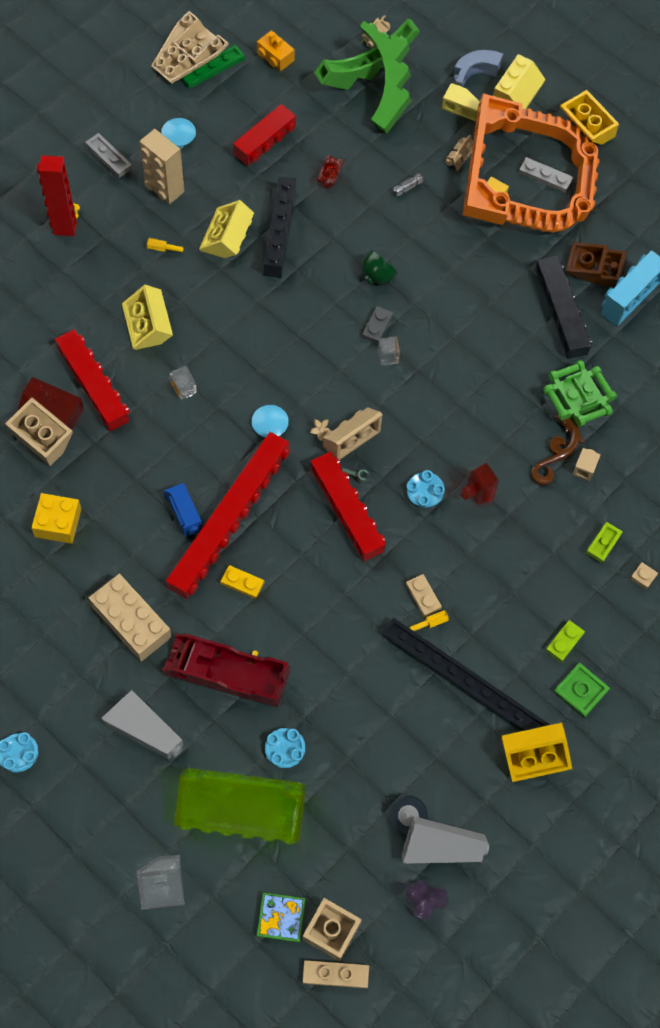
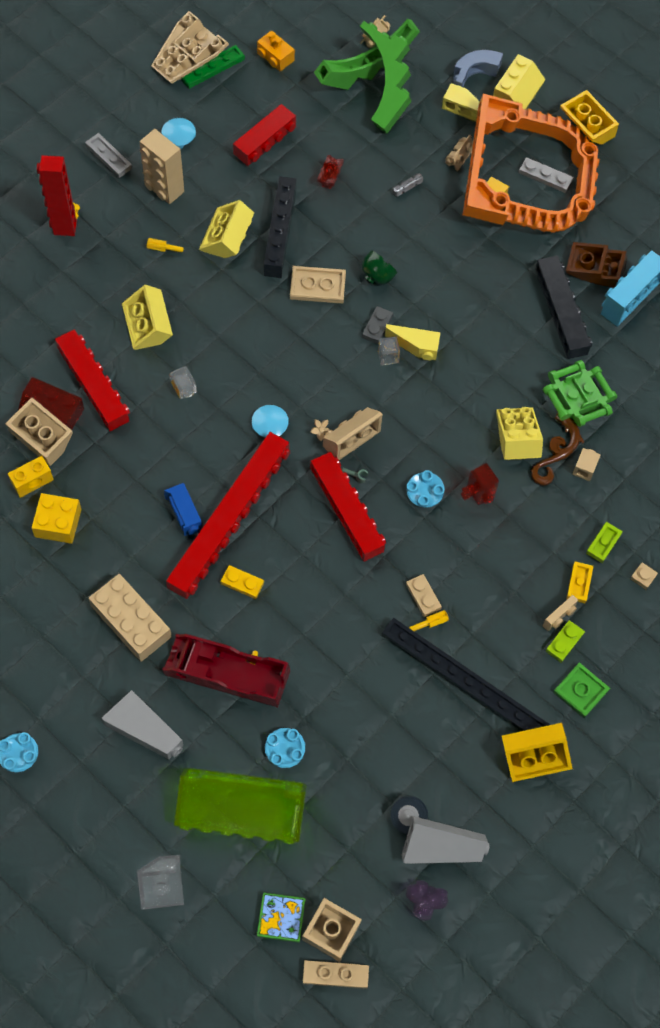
none -> yellow brick [8,456,54,498]
none -> tan tile [290,266,346,303]
none -> light yellow slope [385,324,440,360]
none -> light yellow slope [496,407,543,460]
none -> tan plate [543,595,578,631]
none -> yellow plate [566,561,593,604]

